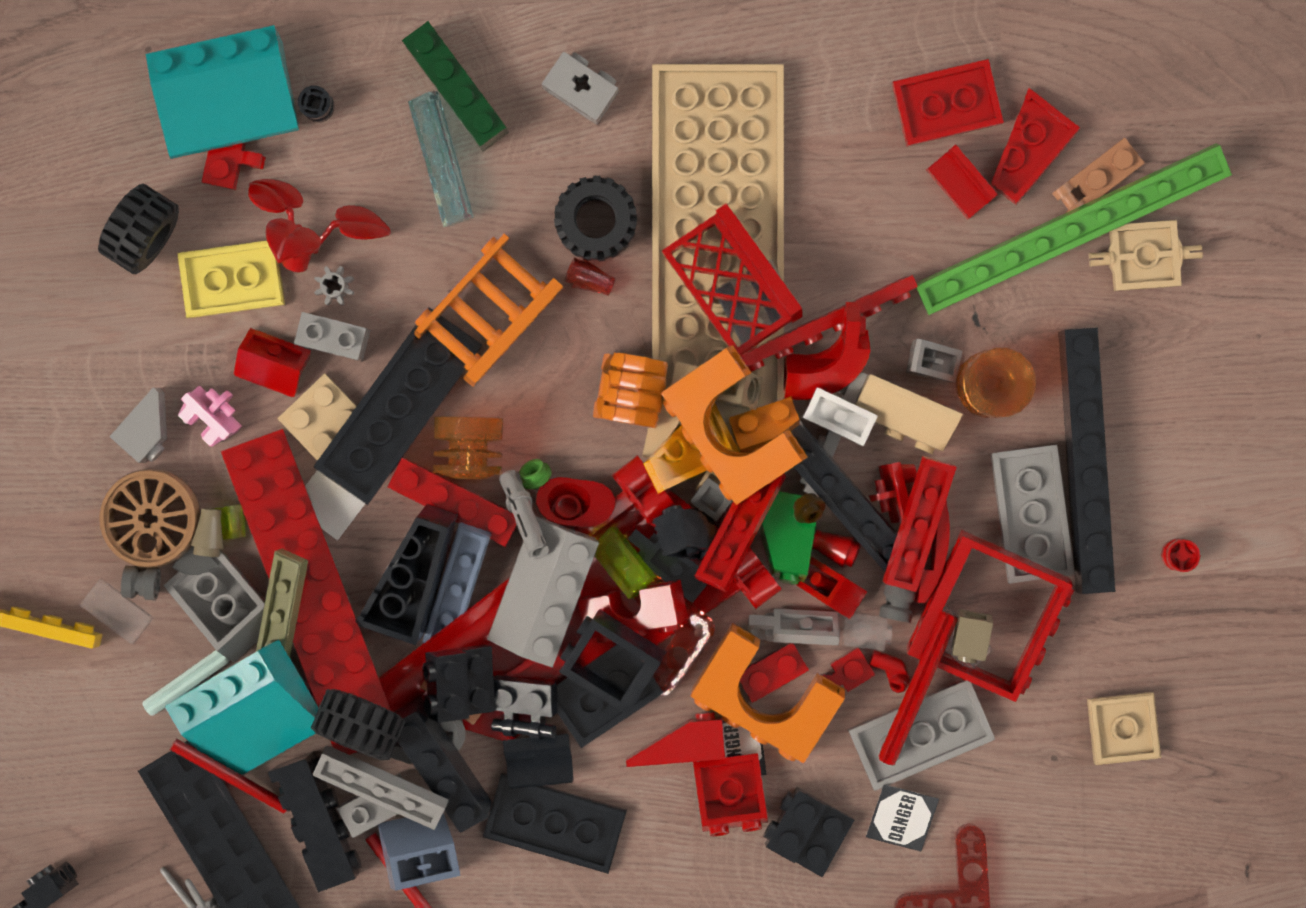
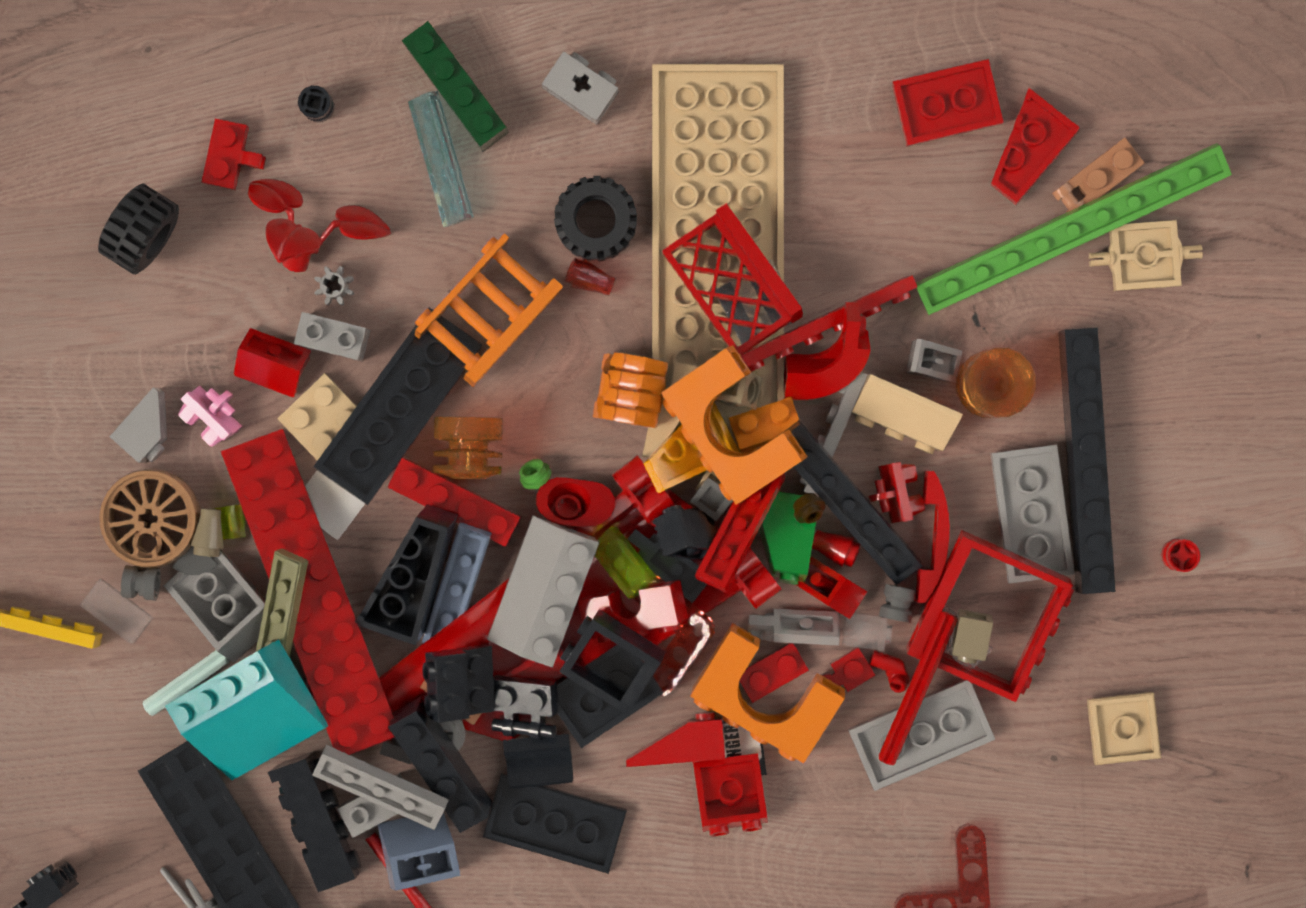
teal slope [145,25,299,159] -> none
red bar [169,738,287,814] -> none
light yellow tile [177,241,285,319] -> none
black tyre [311,689,405,760] -> none
light grey pin [499,470,549,559] -> none
black plate [763,787,855,877] -> none
white plate [803,387,878,446] -> none
sticker [866,784,939,852] -> none
red plate [883,456,957,592] -> none
red panel [926,144,998,220] -> none

